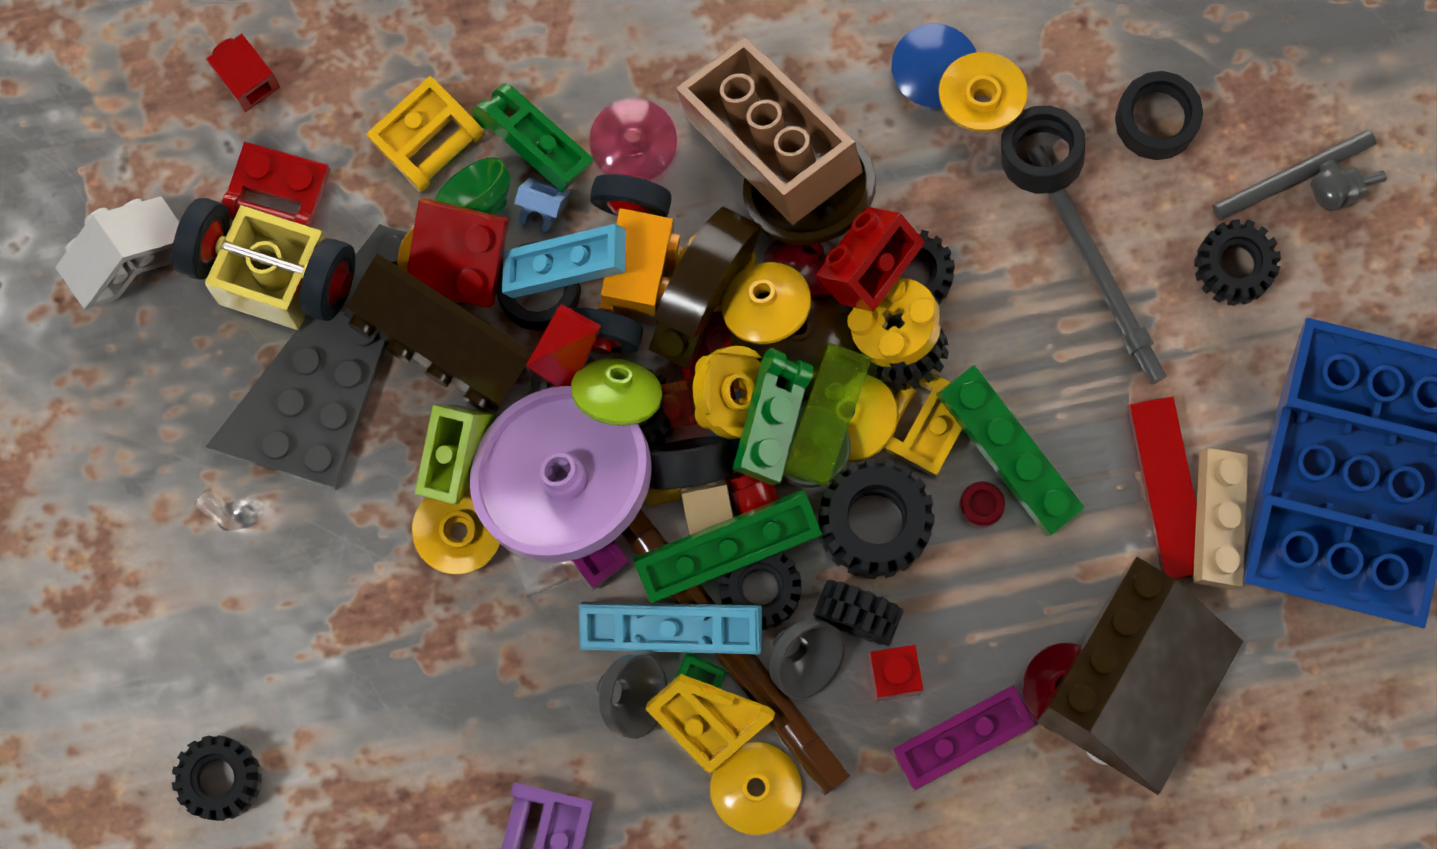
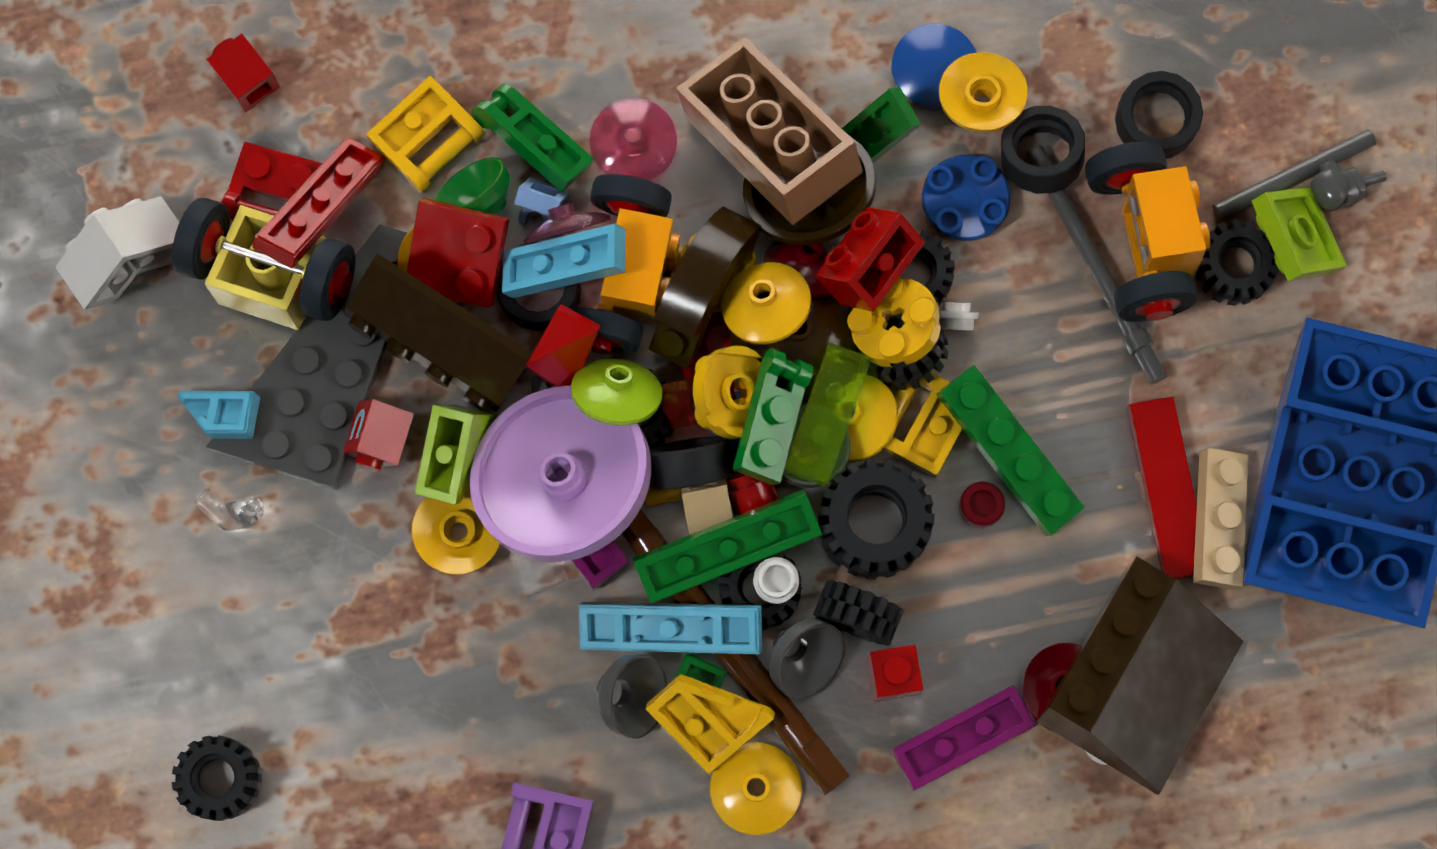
none -> medium azure tile [178,391,261,439]
none -> red tile [253,137,385,269]
none -> brick [343,399,414,472]
none -> clear pink dish [523,203,611,244]
none -> white plate [753,557,799,604]
none -> green tile [841,87,921,163]
none -> blue dish [922,154,1011,241]
none -> white plate [939,302,979,330]
none -> brick [1085,142,1210,322]
none -> lime plate [1251,187,1347,282]

